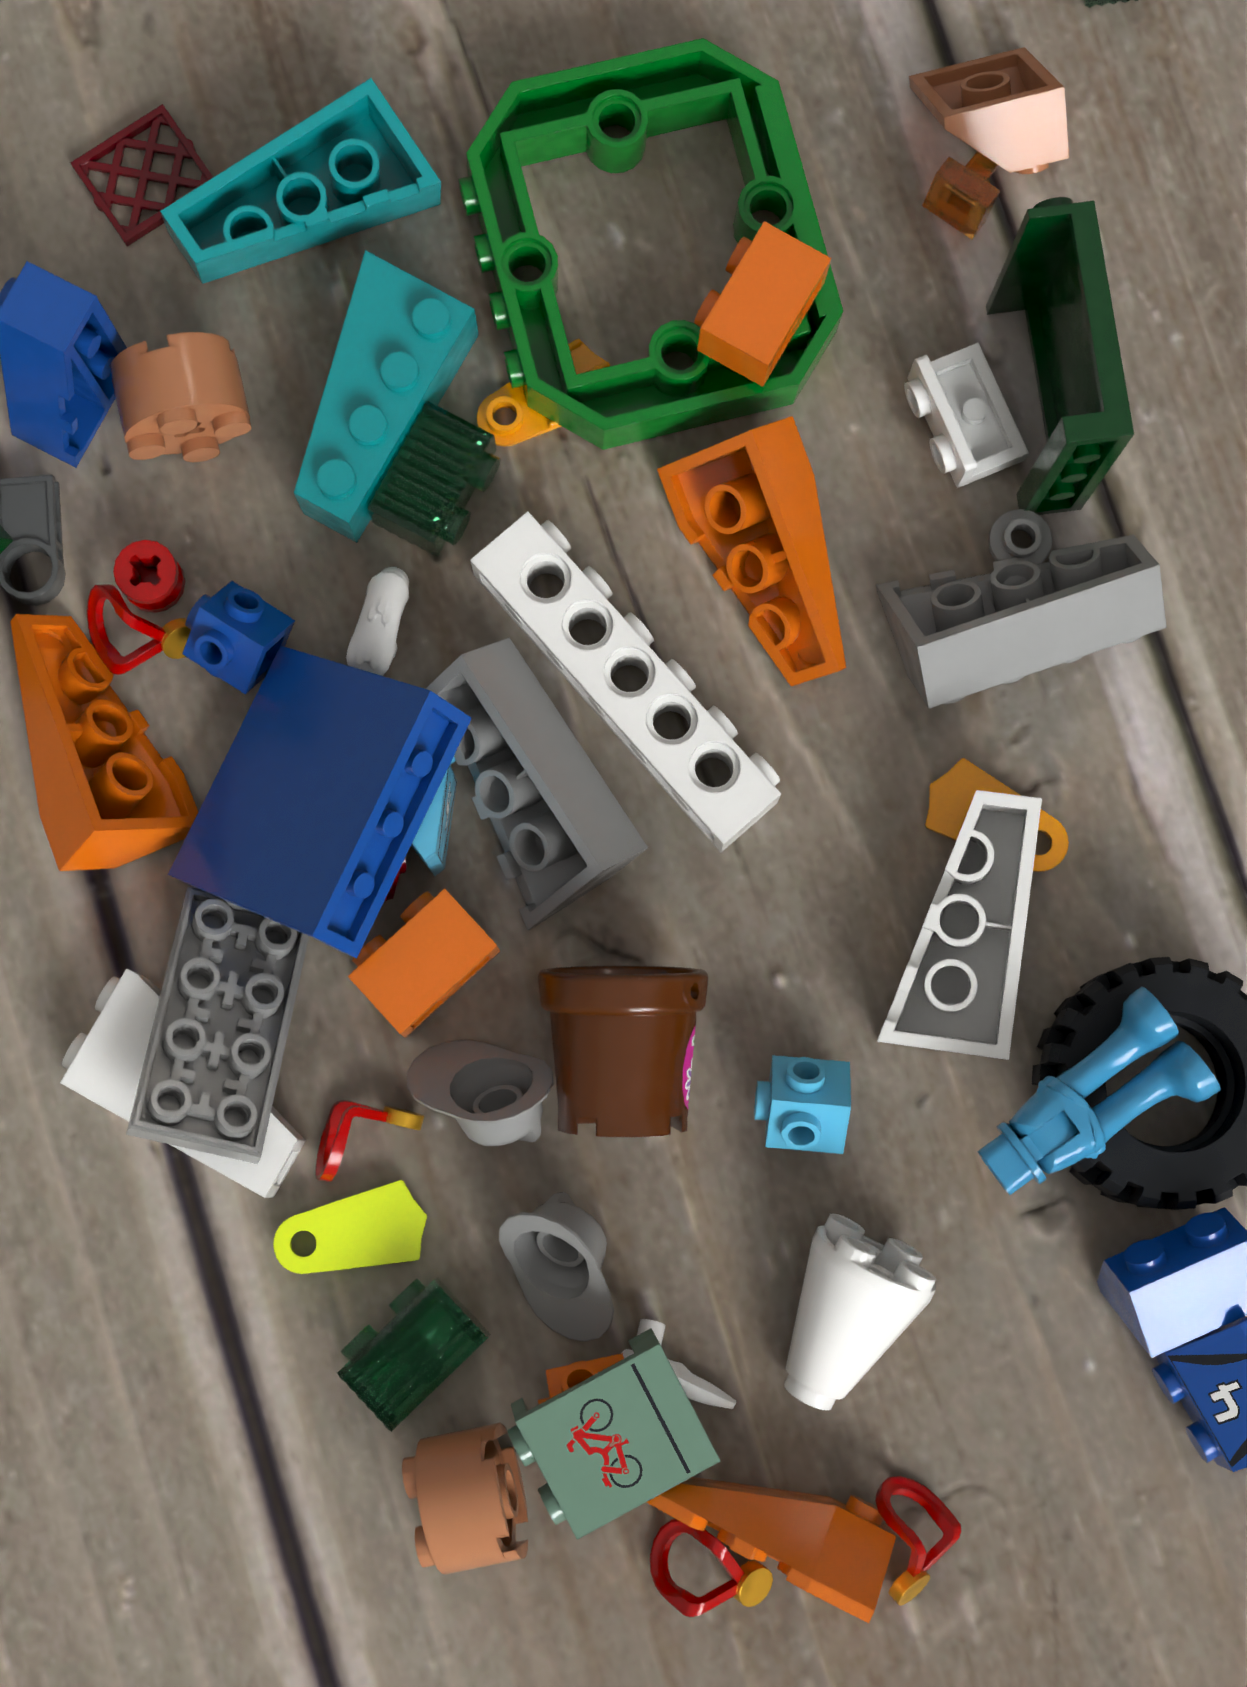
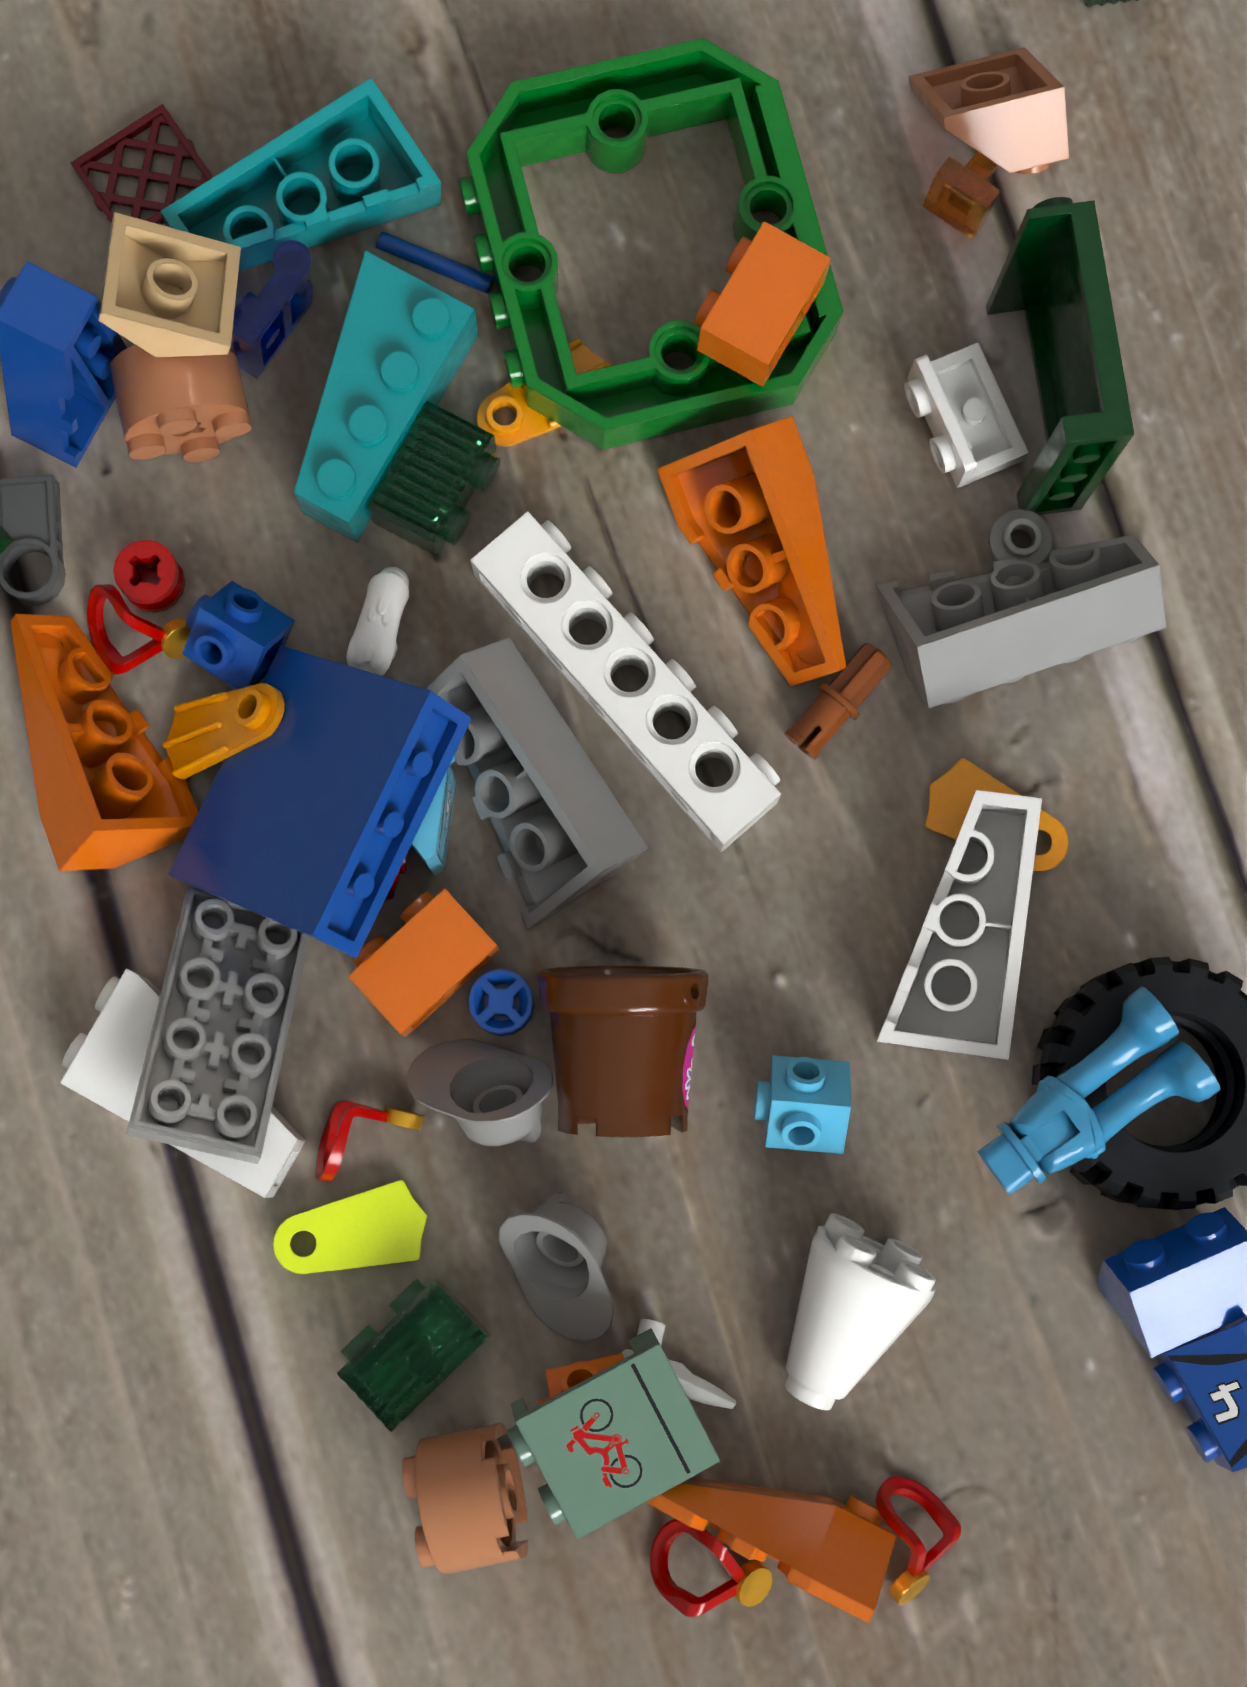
none -> tan slope [98,212,241,357]
none -> light orange piece [162,683,285,780]
none -> clear blue plate [232,240,313,379]
none -> blue piece [376,232,494,294]
none -> blue wheel [468,969,535,1037]
none -> dark orange axle [784,643,892,760]

